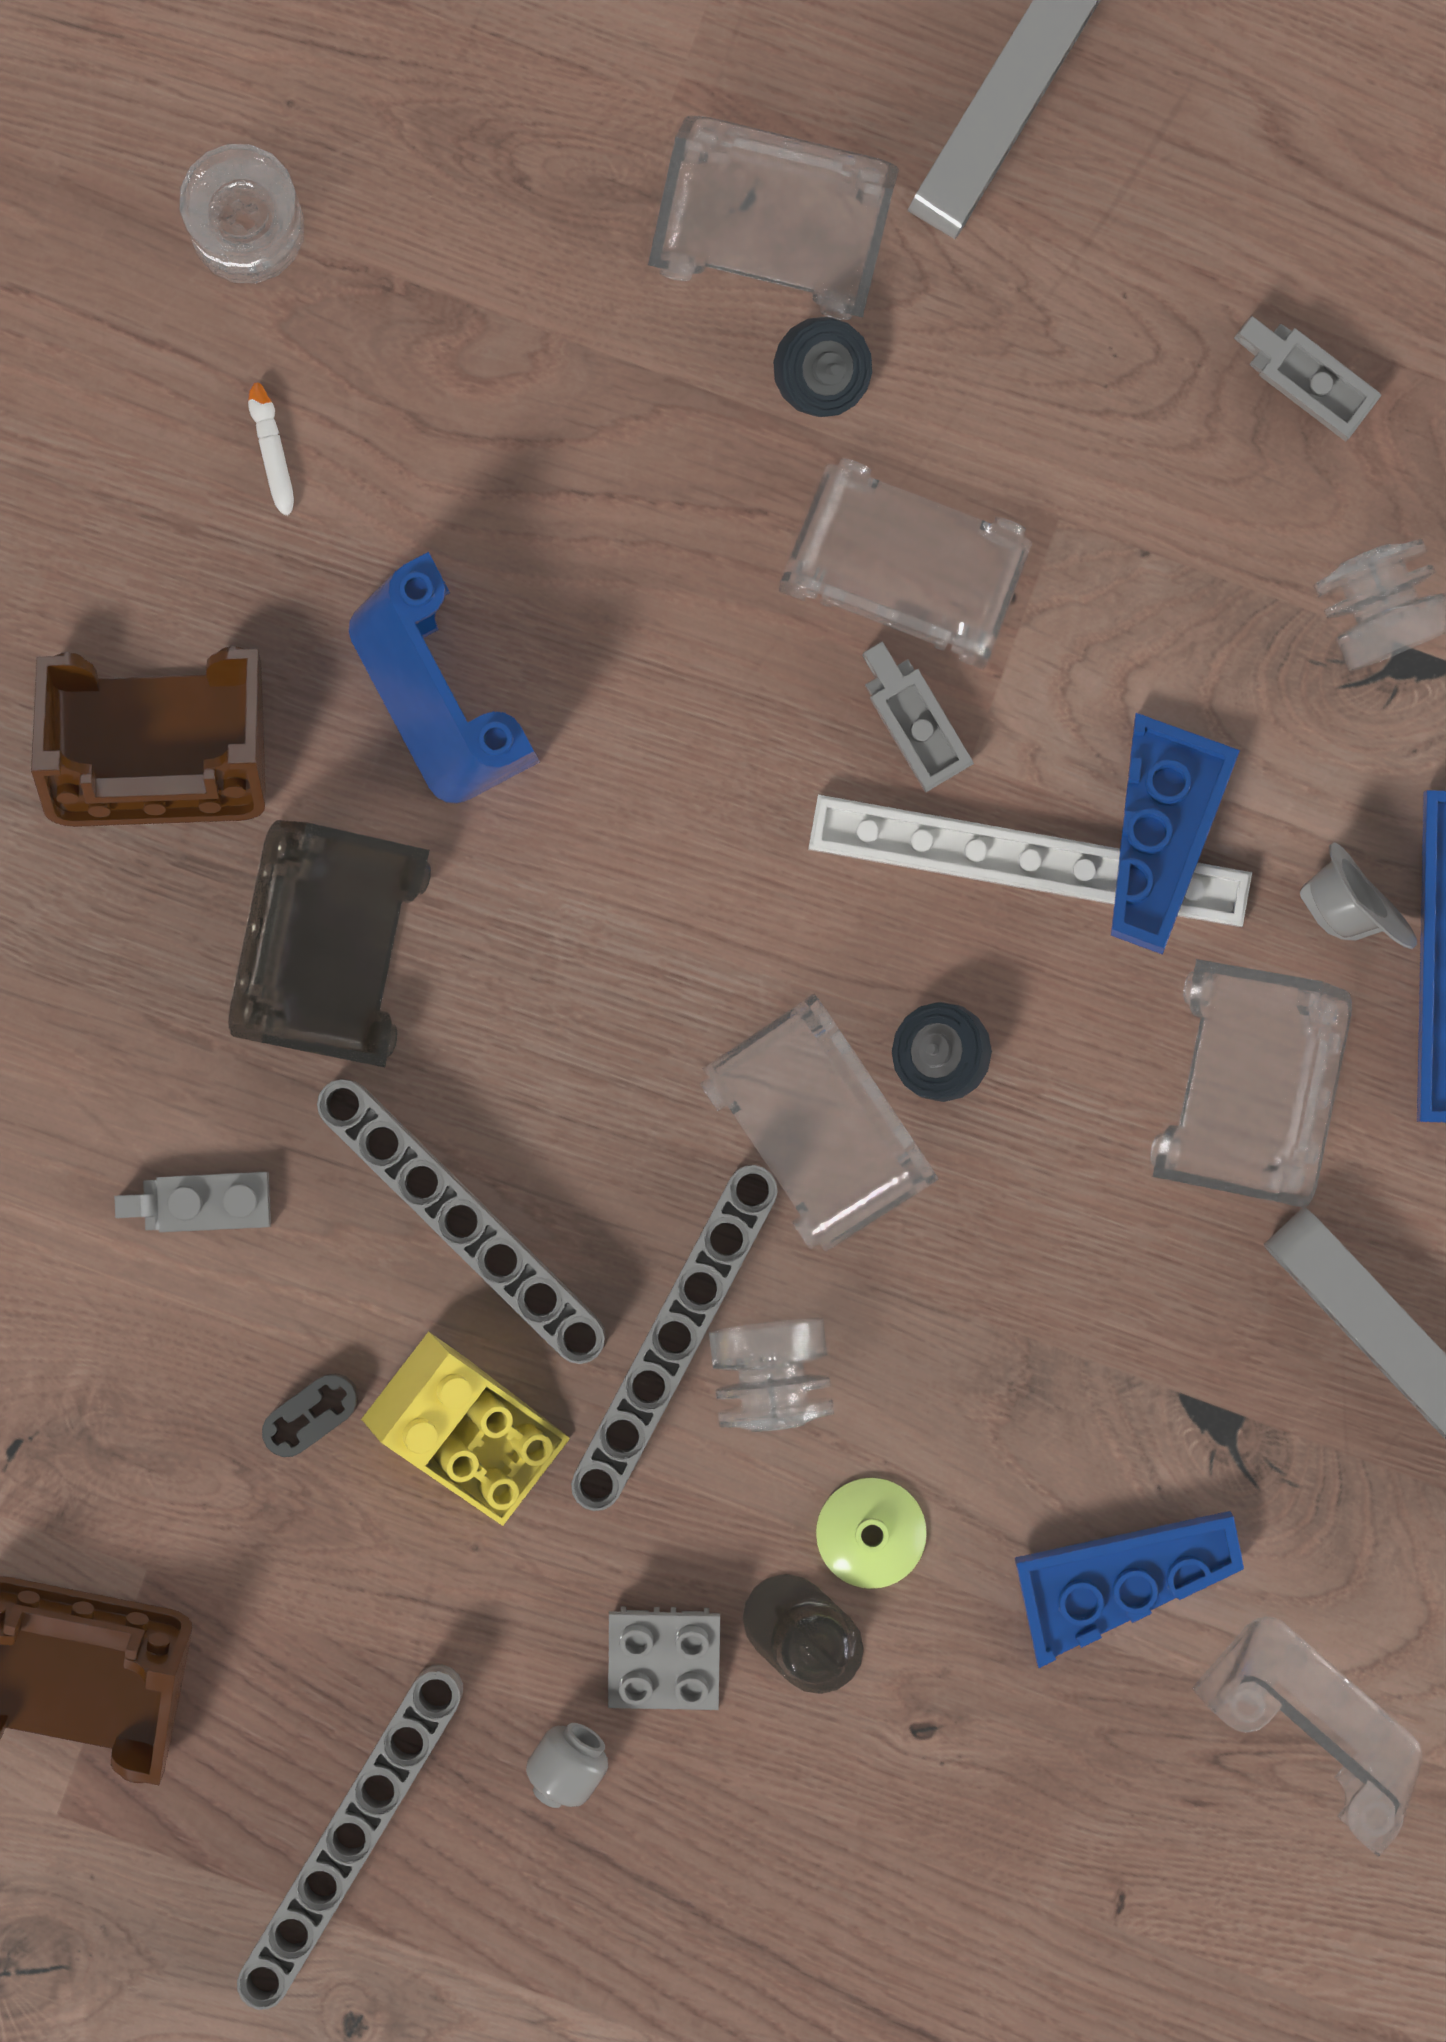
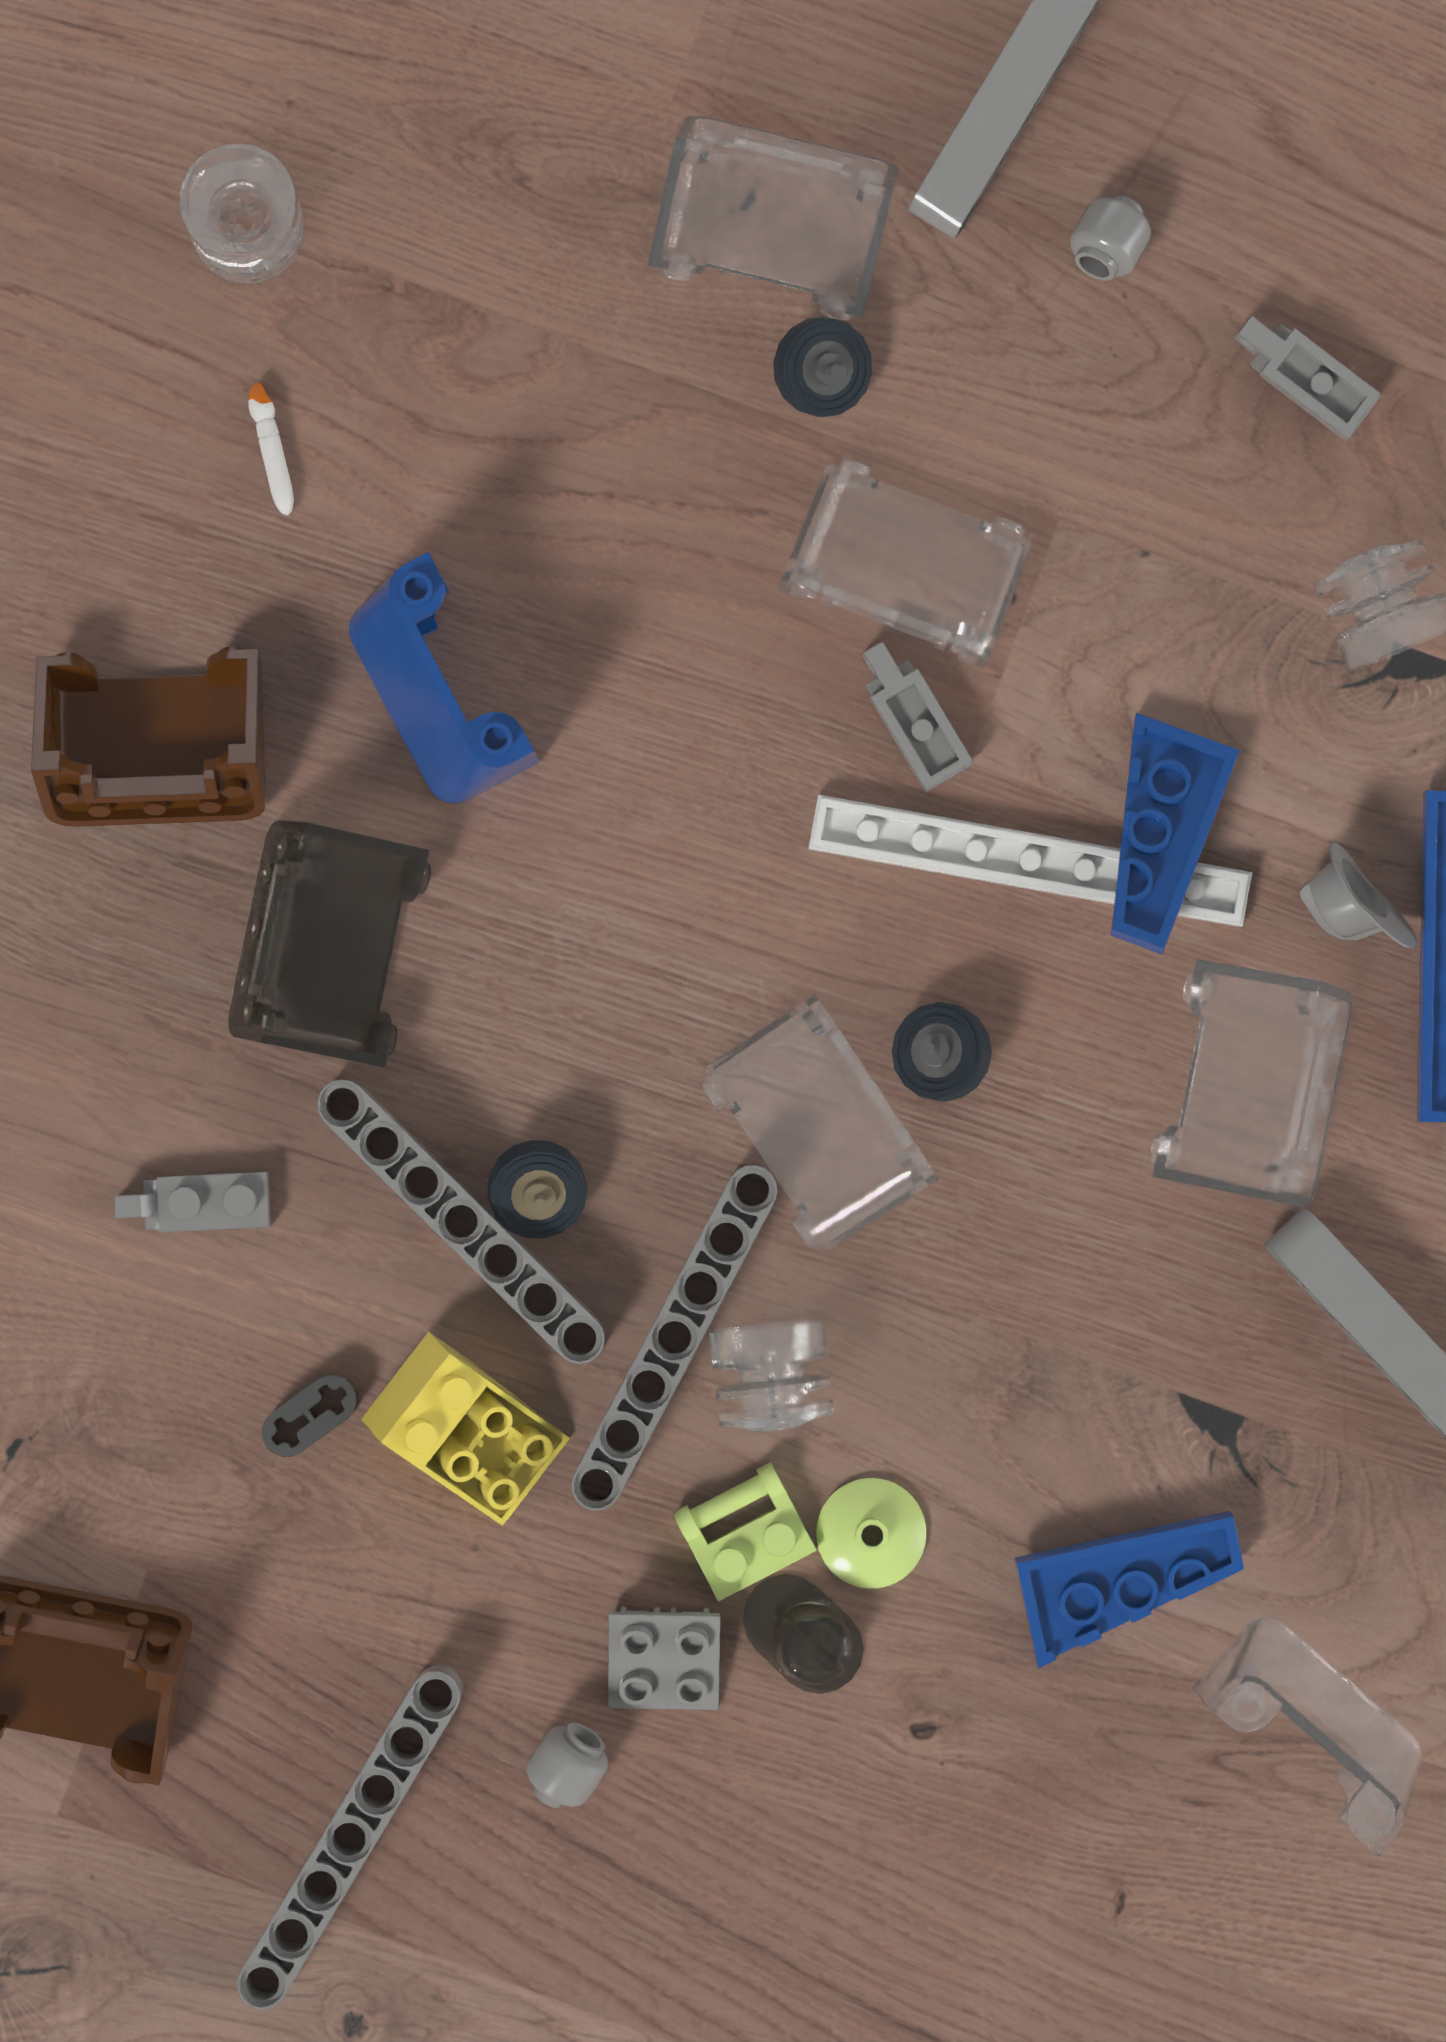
none -> black wheel [487,1140,587,1239]
none -> yellowish green plate [673,1462,816,1602]
none -> light grey head [1070,196,1151,281]

